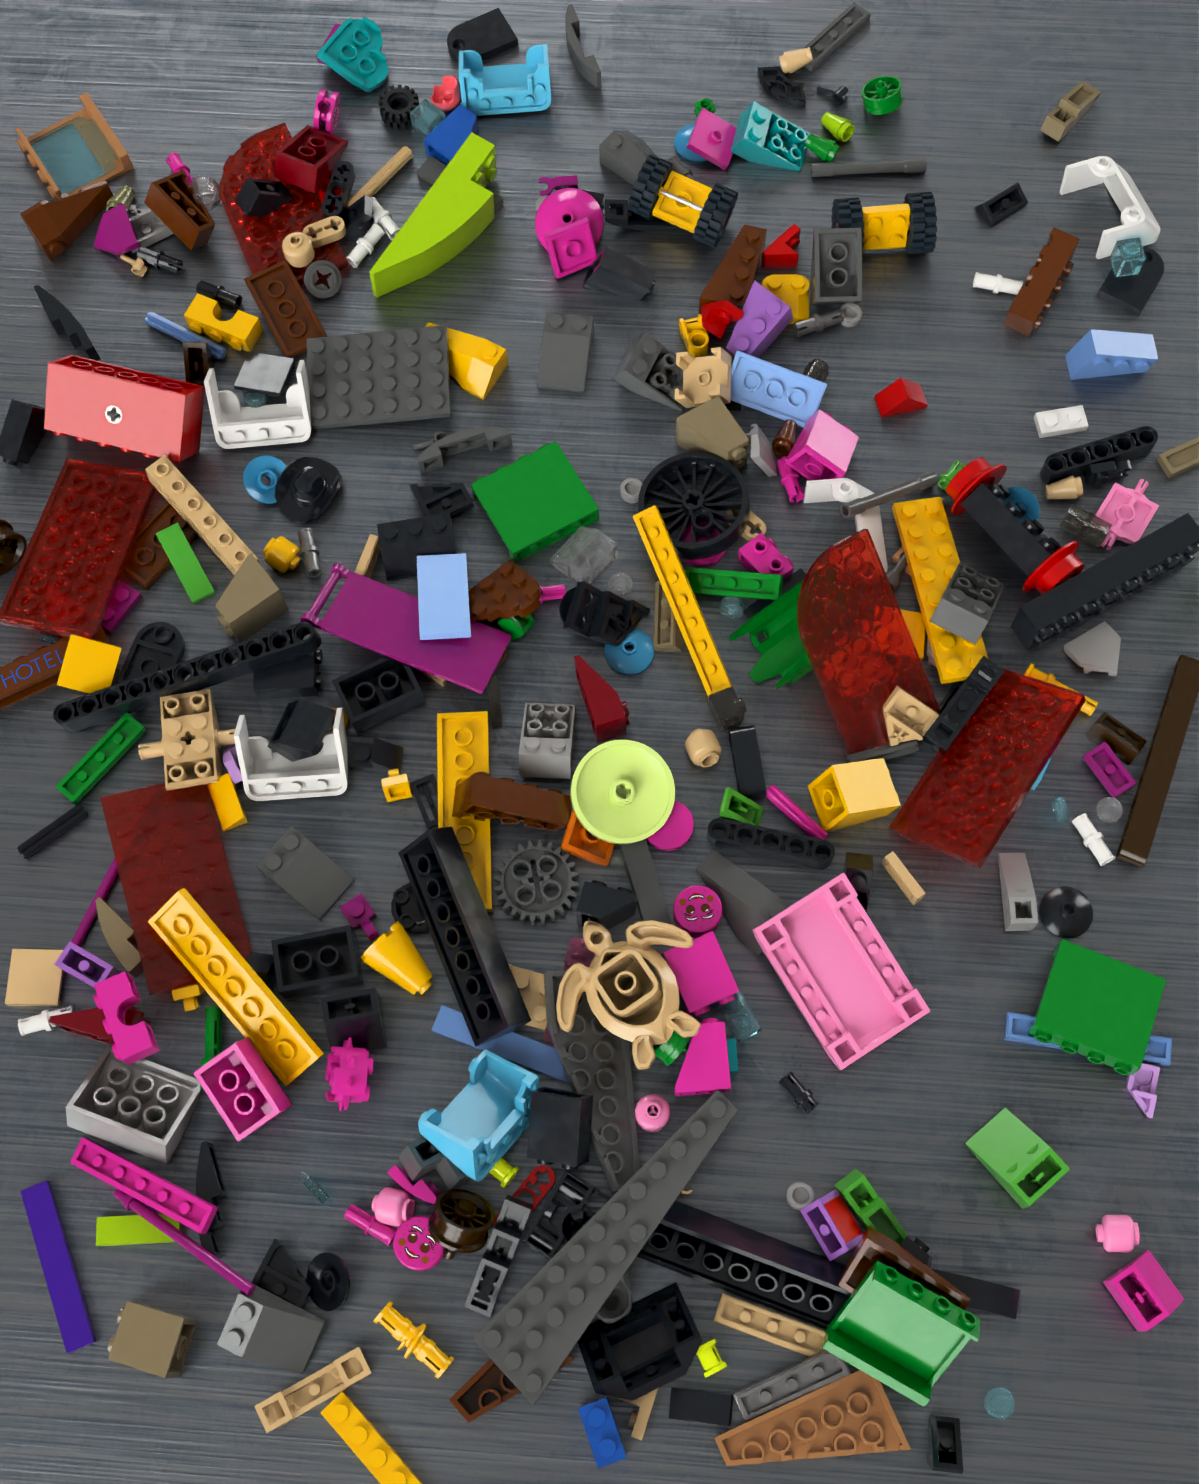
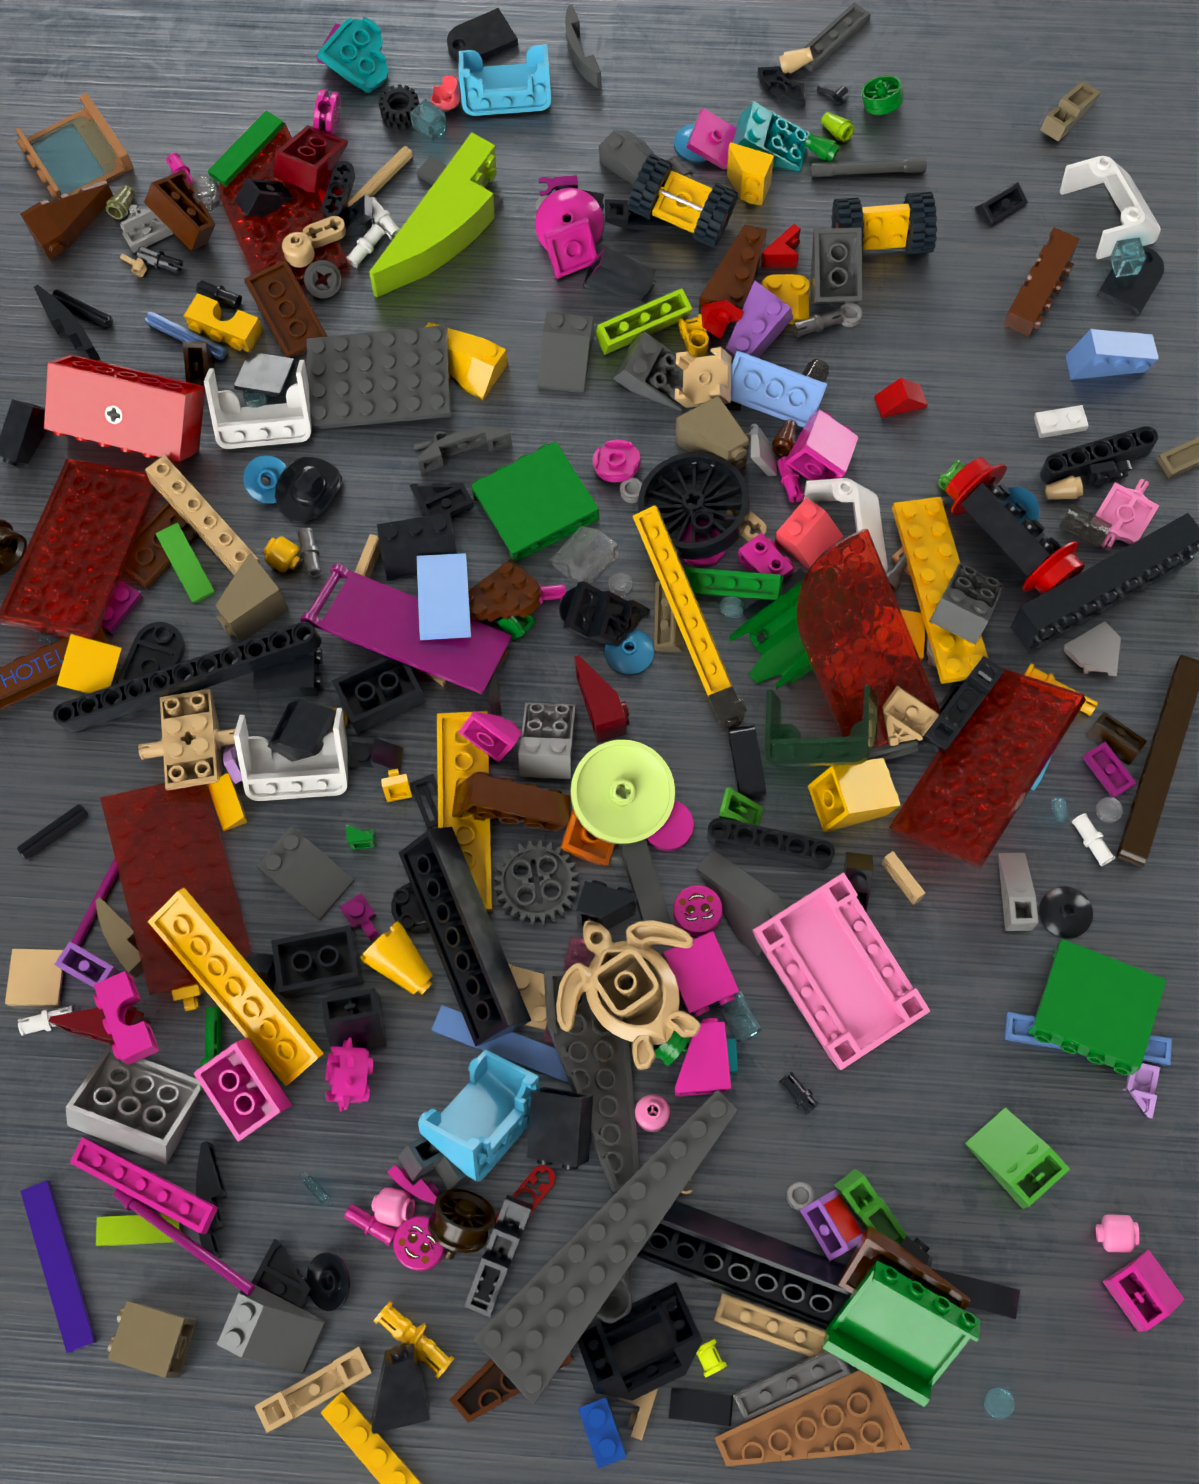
green plate [55,712,147,805] -> none
magenta slope [94,204,141,258] -> none
blue slope [424,105,479,165] -> none
neon yellow bush [489,1158,520,1189] -> none
black connector [522,1169,611,1261] -> none
tan head [685,729,722,767] -> none
green plate [694,98,716,117] -> none
dark pink axle [765,785,828,840] -> none
dark grey piece [840,472,938,518] -> none
black slope [927,1415,963,1474] -> none
white pin [973,272,1023,296] -> none
none -> black axle [51,289,113,328]
none -> green tile [208,110,285,187]
none -> green slope [346,825,377,850]
none -> black slope [371,1343,430,1434]
none -> dark pink slope [458,711,522,763]
none -> dark pink tile [593,439,641,483]
none -> lime brick [595,288,692,355]
none -> yellow slope [727,142,774,206]
none -> clear green windscreen [765,685,878,767]
none -> coral slope [775,497,843,572]

